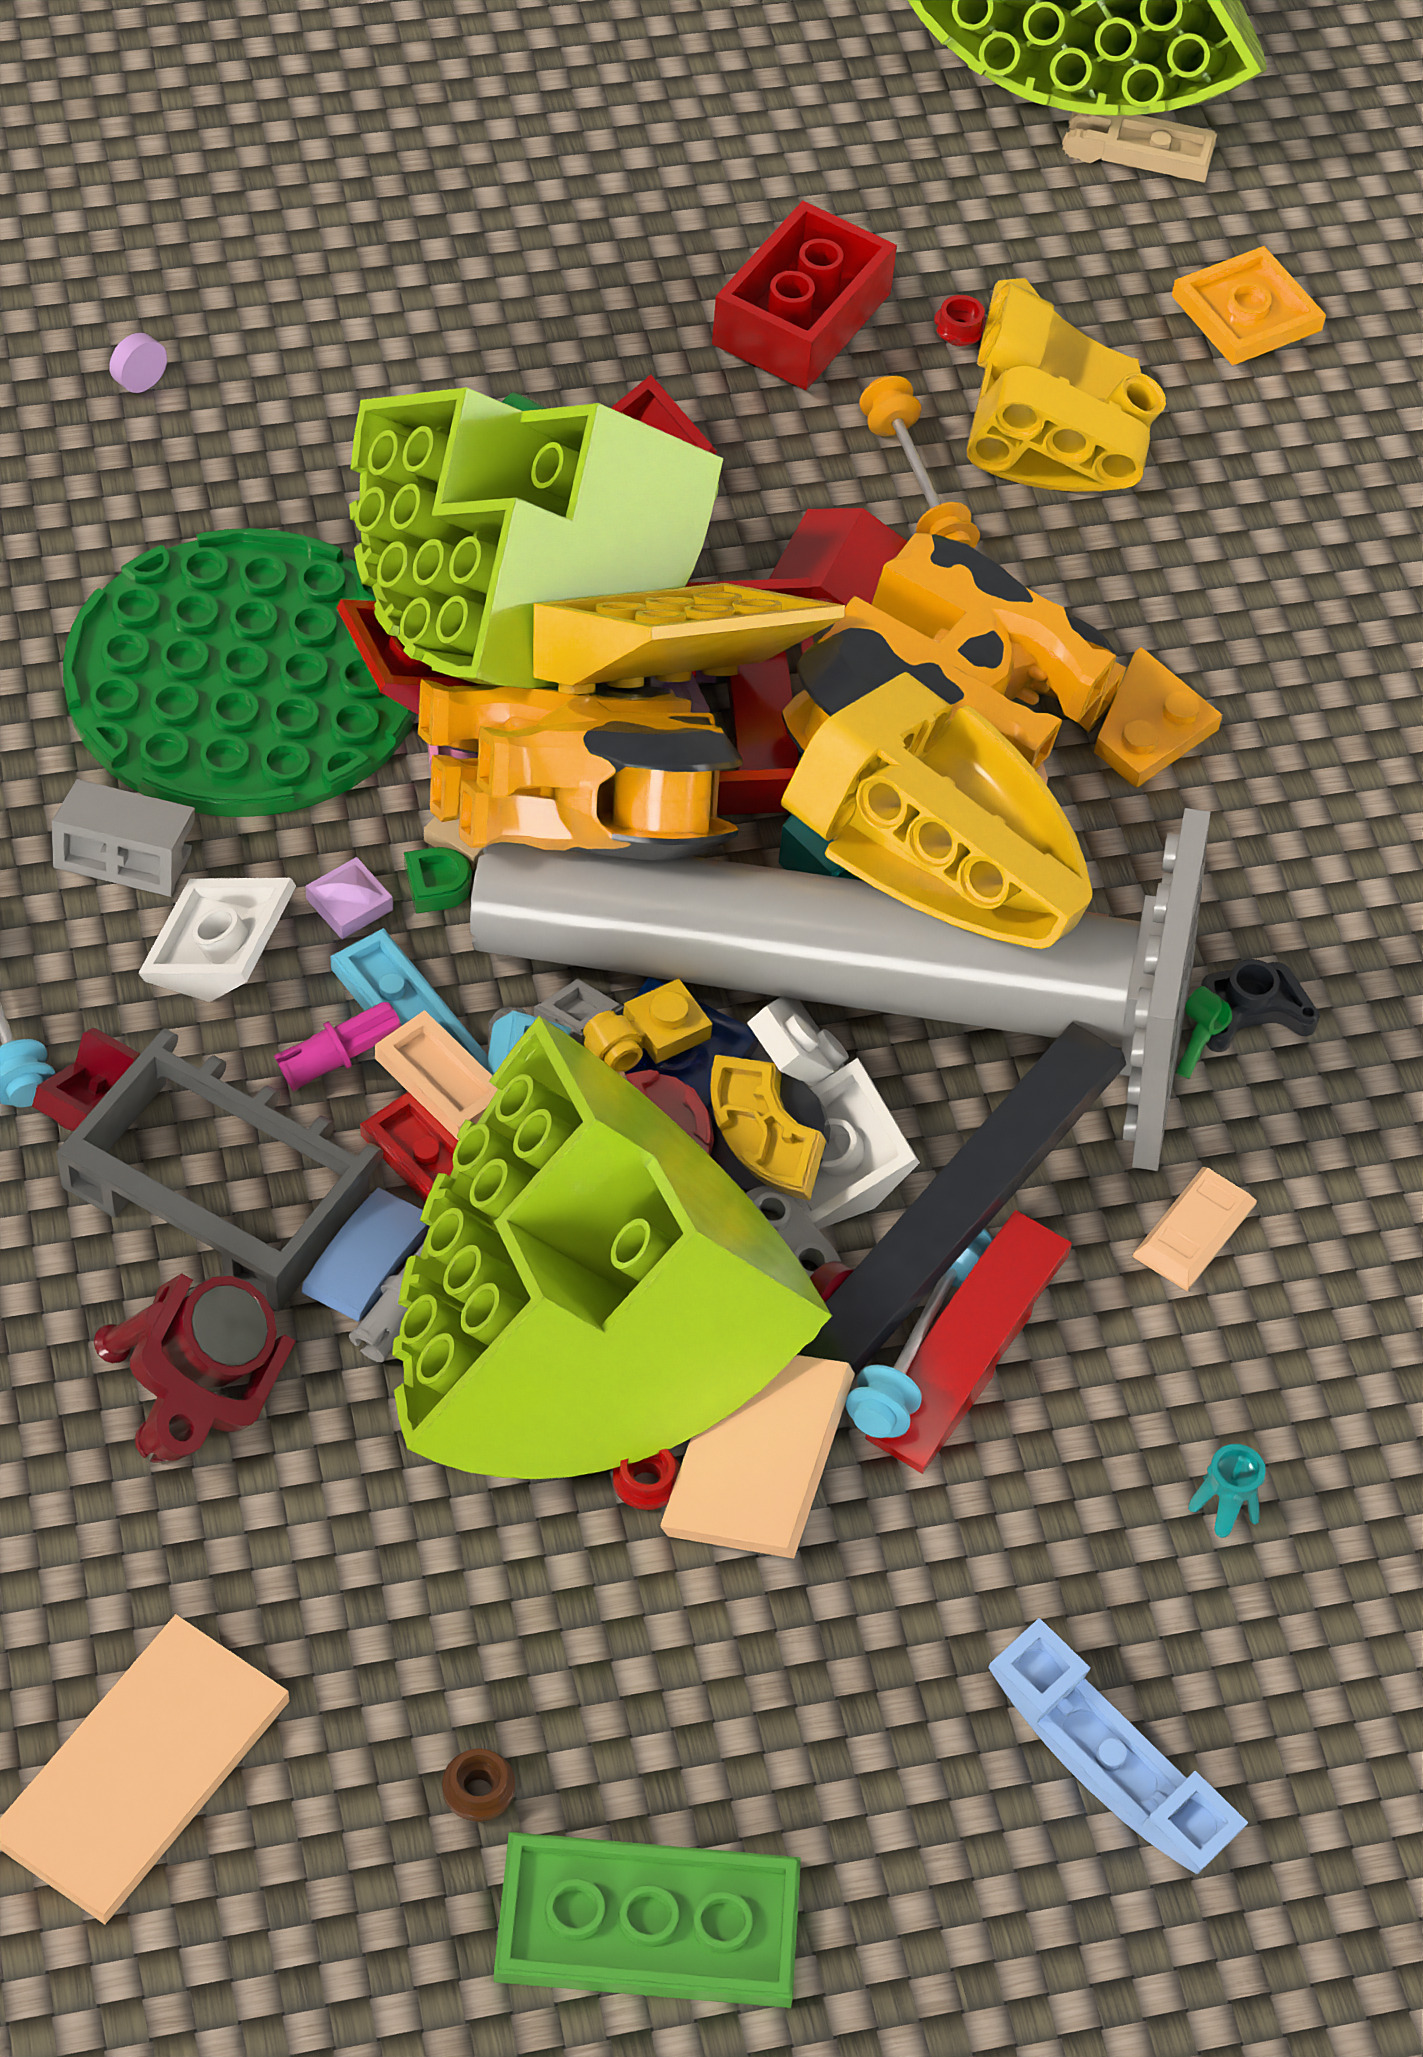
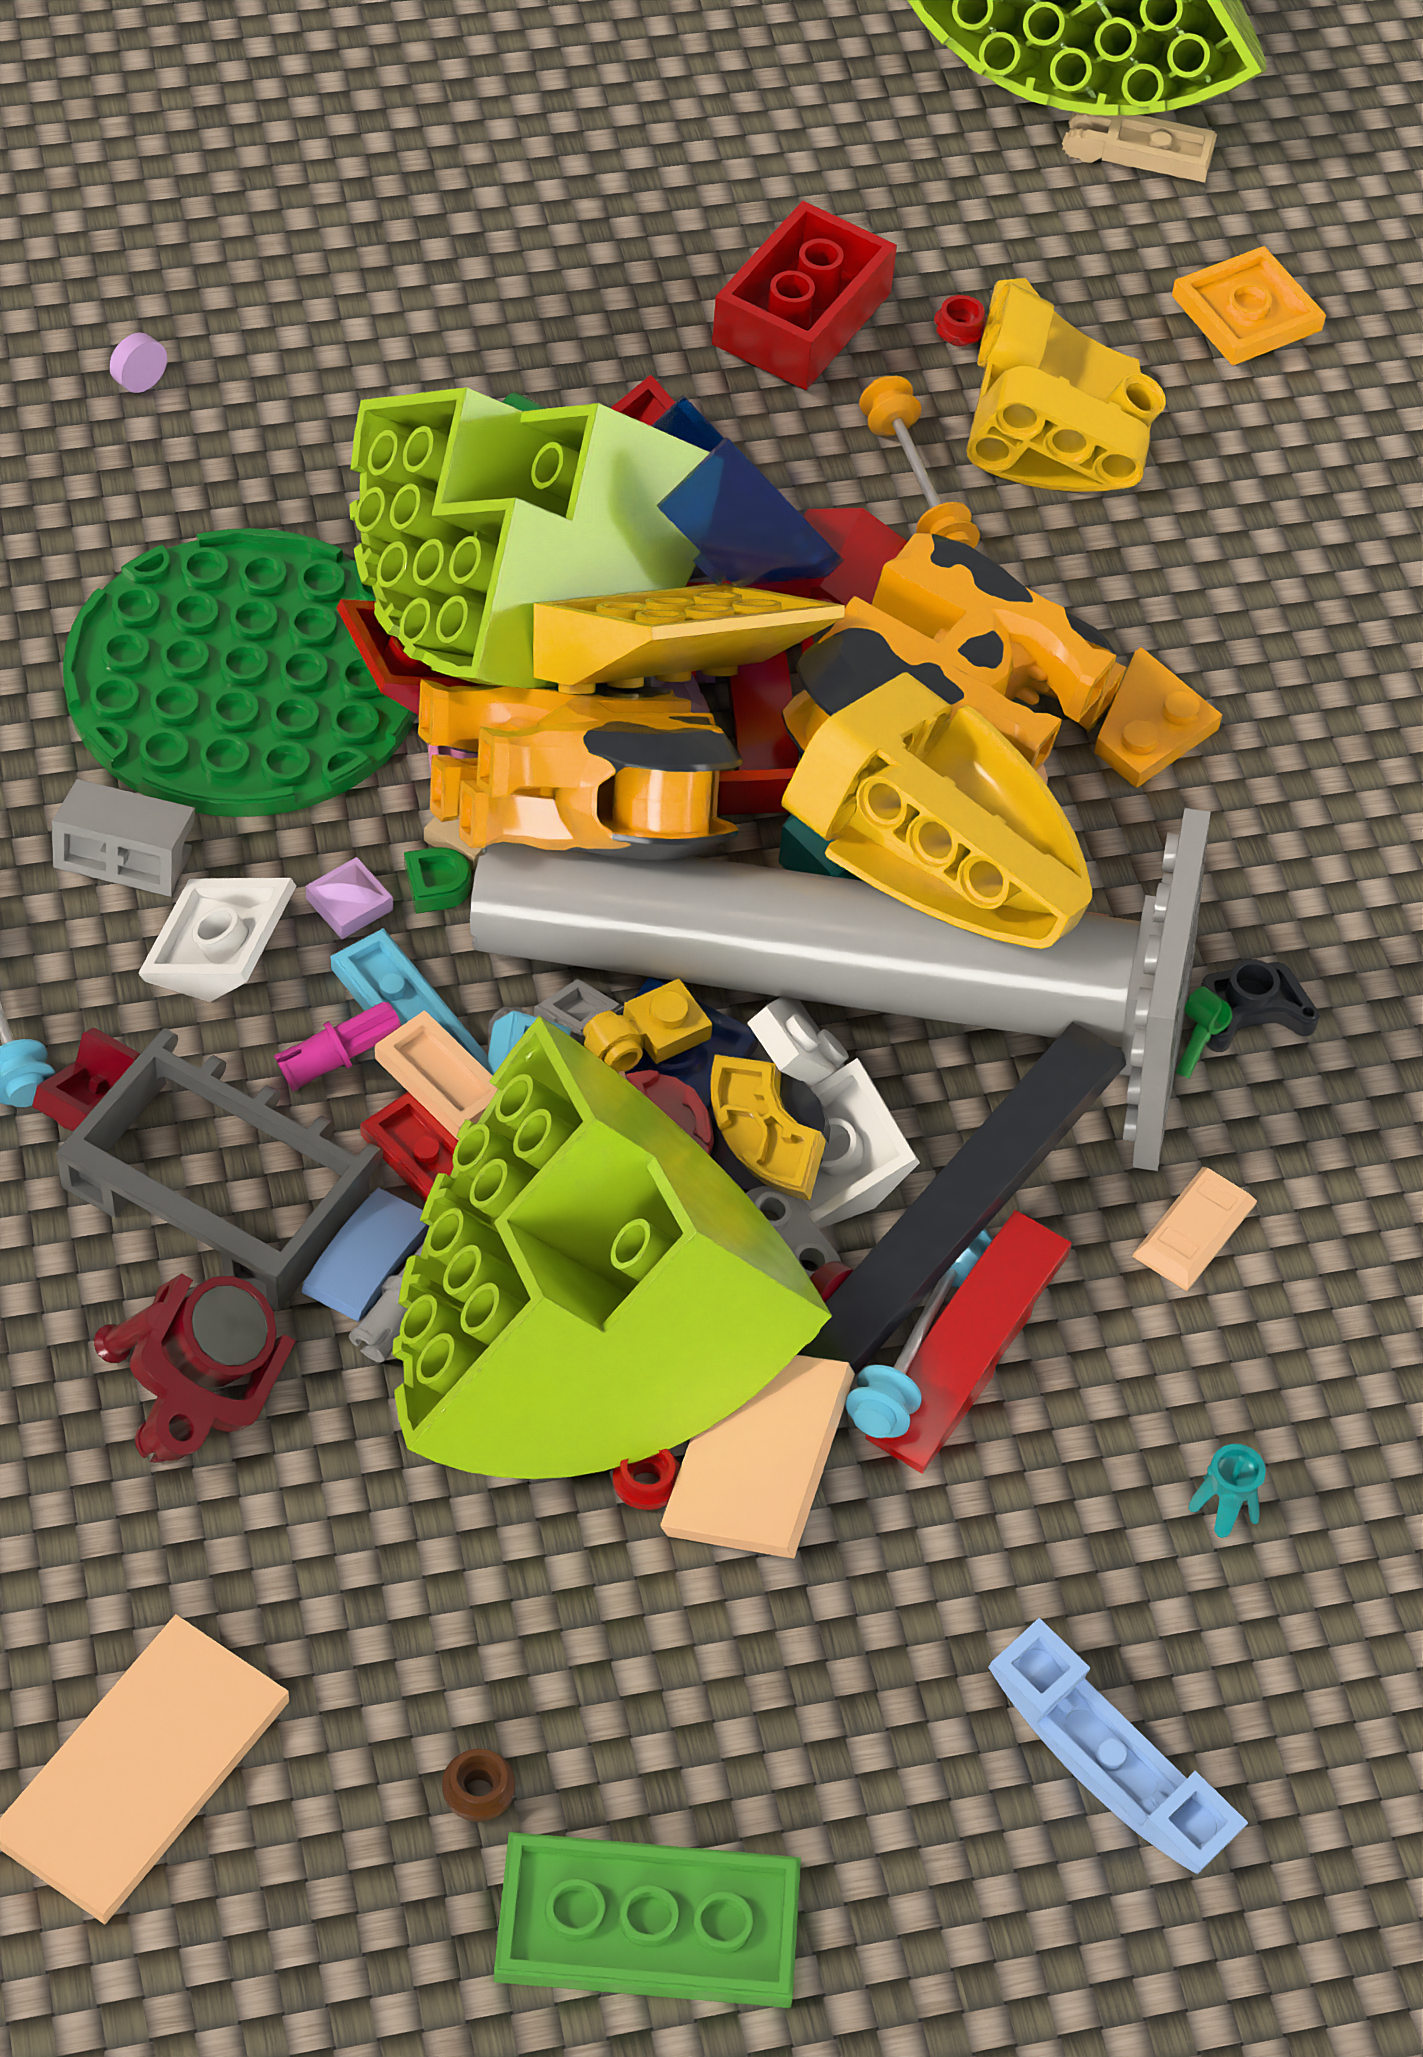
none -> clear blue windscreen [651,395,844,587]

